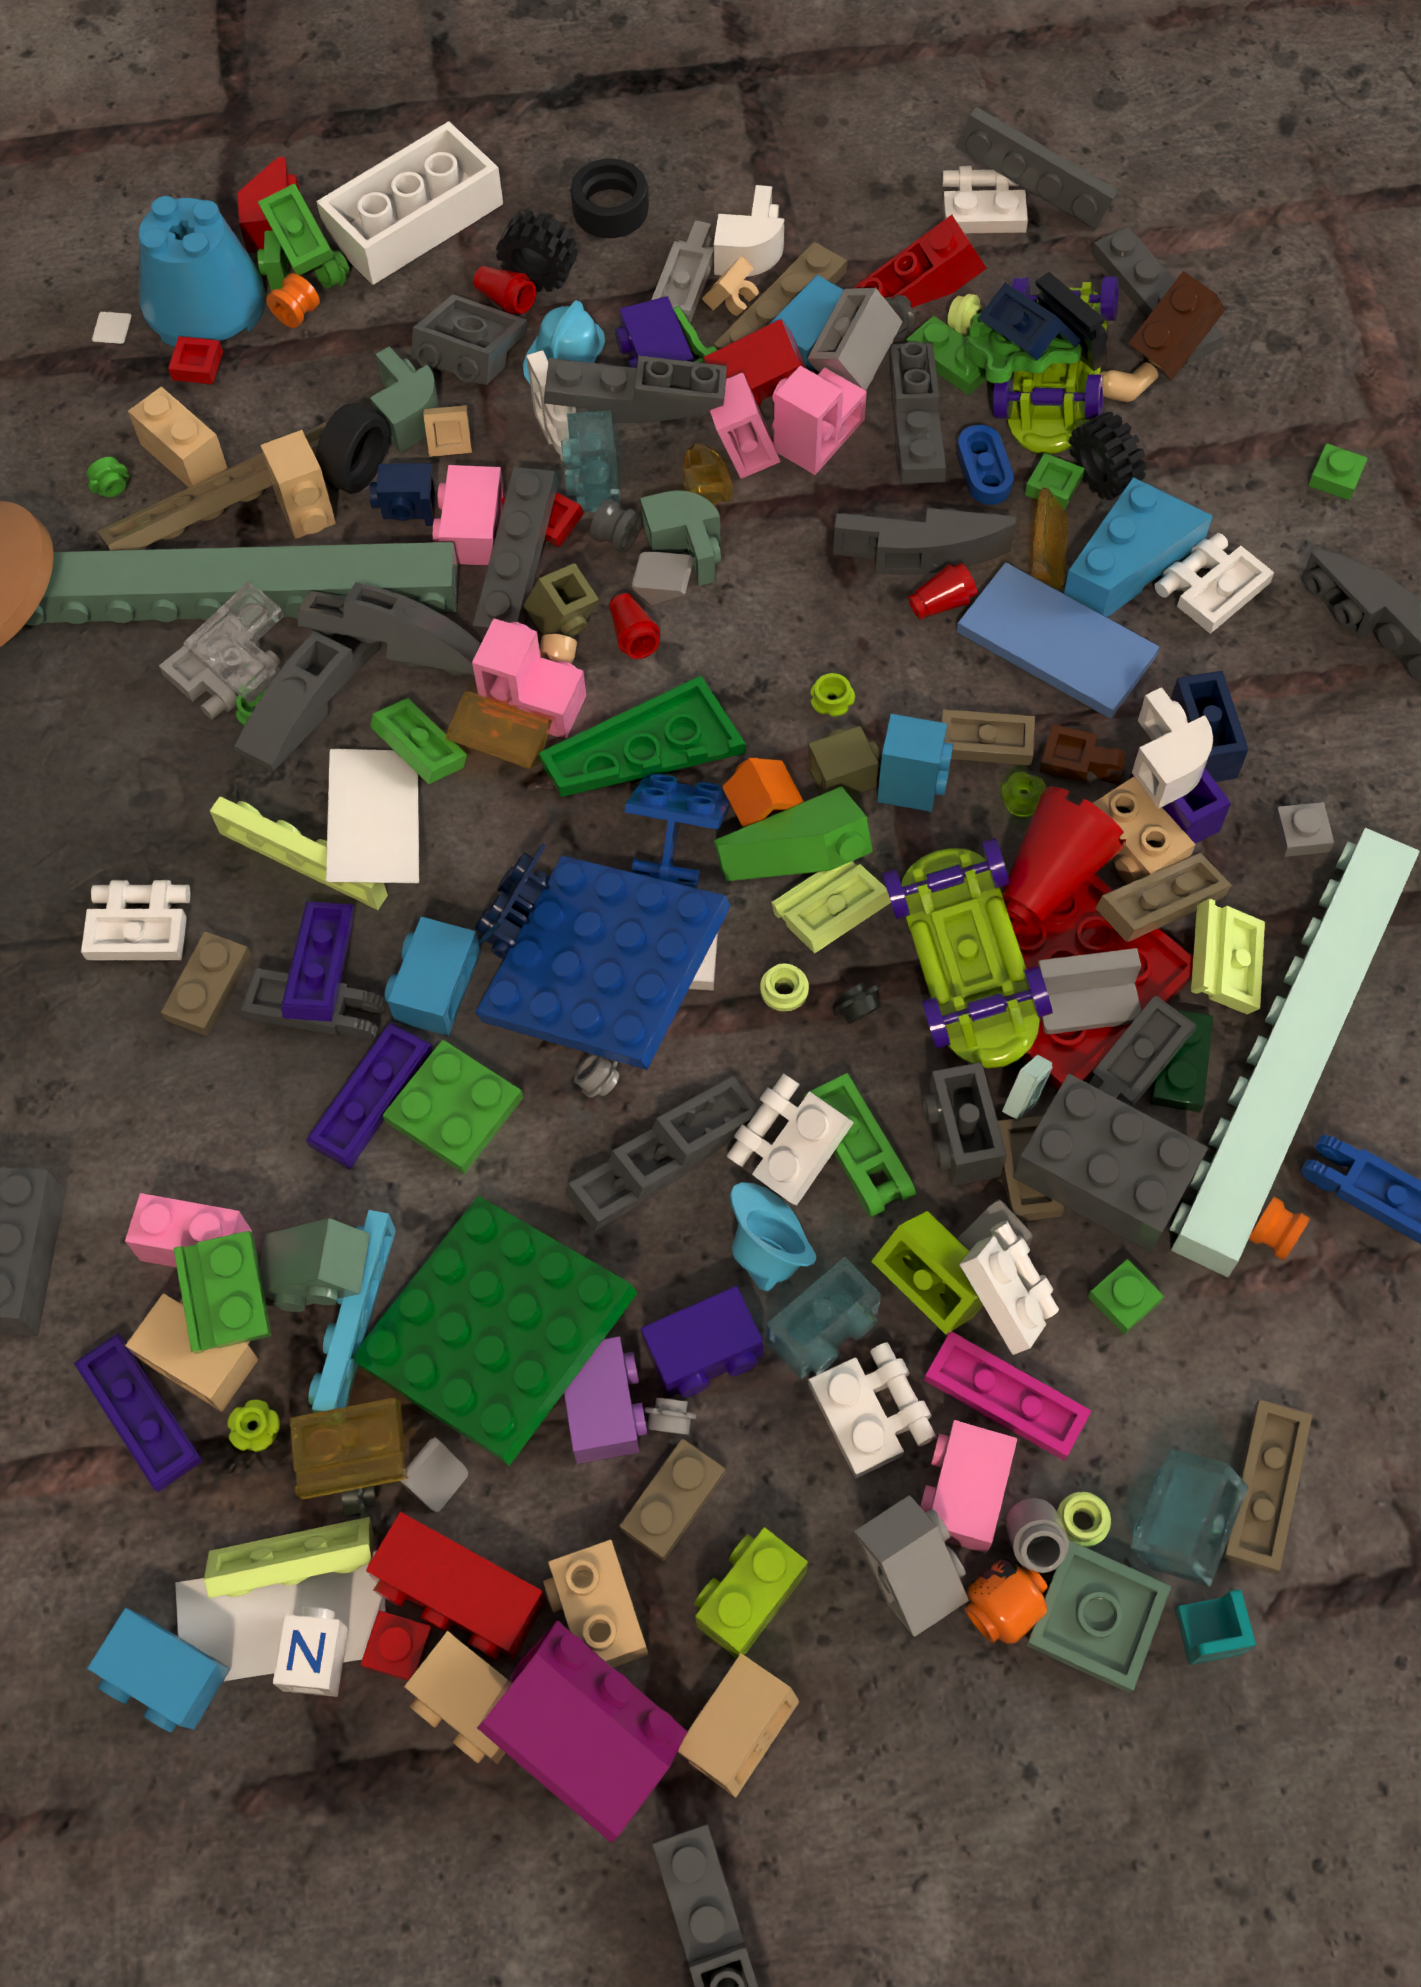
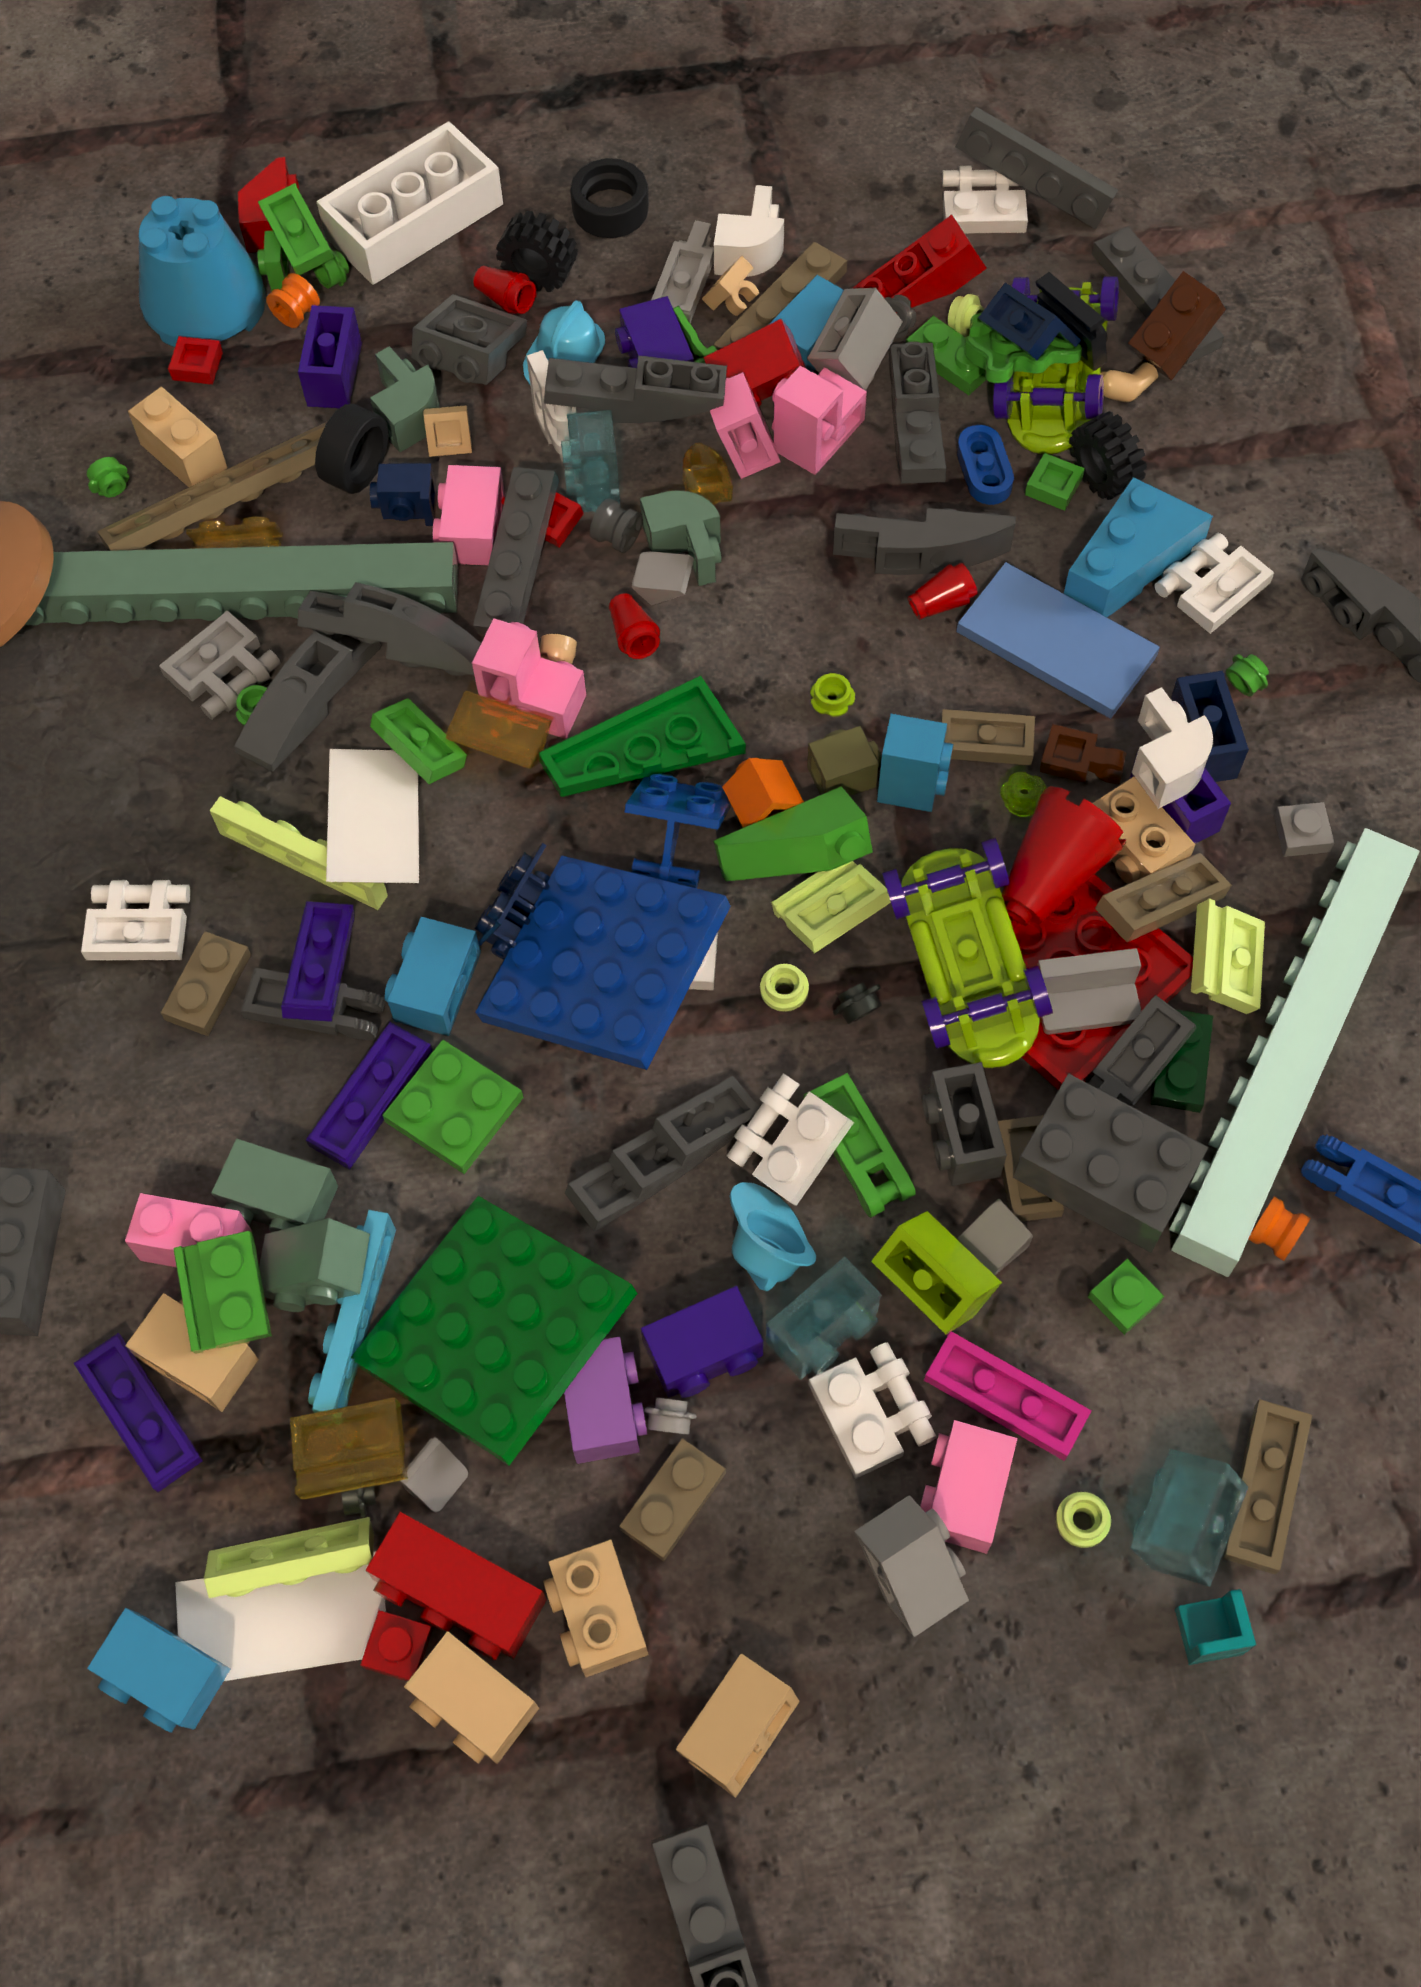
white sticker [92,312,131,344] -> none
clear plate [183,581,284,704] -> none
lime plate [227,1400,280,1452] -> none
tan brick [260,430,336,539] -> none
white brick [273,1607,348,1697] -> none
magenta slope [477,1621,688,1843] -> none
olive brick [523,563,599,638] -> none
light grey plate [574,1054,619,1098] -> none
lime brick [694,1527,808,1659] -> none
white plate [959,1220,1059,1355] -> none
orange head [964,1559,1048,1644] -> none
light aqua tile [1002,1055,1053,1120] -> none
light grey brick [1005,1498,1069,1573] -> none
sand green plate [1026,1540,1172,1693] -> none
clear yellow slope [1030,487,1068,589] -> none
bright green plate [1308,443,1368,501] -> none
none -> clear yellow hinge [186,517,283,549]
none -> sand green brick [212,1138,338,1232]
none -> dark purple brick [298,305,362,408]
none -> bright green plate [1226,654,1269,697]

